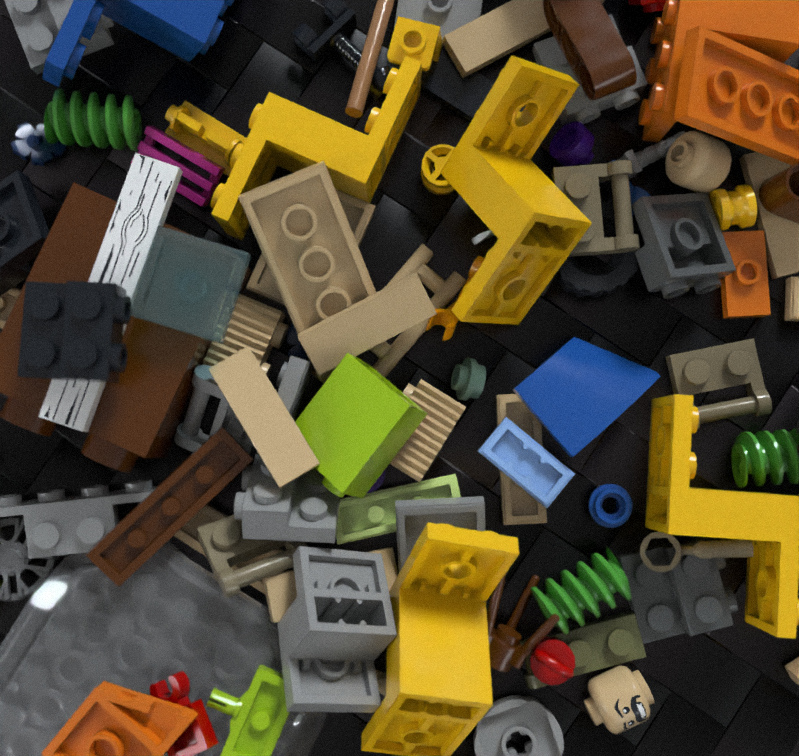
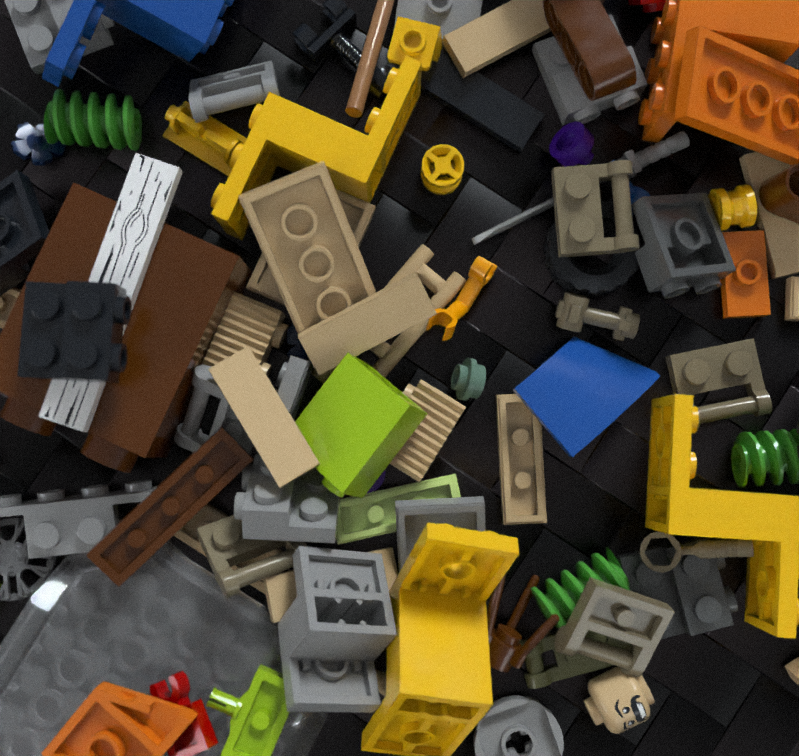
dark pink tile [130,126,225,207] -> none
clear light blue plate [131,226,251,344] -> none
yellow bracket [440,55,592,325] -> none
light blue plate [477,417,575,508] -> none
red tile [528,637,575,685] -> none
blue plate [588,484,632,528] -> none
tan head [665,131,732,193] -> none
none -> light grey plate [188,60,280,123]
none -> dark tan bar [555,292,640,341]
none -> dark tan plate [555,577,675,677]

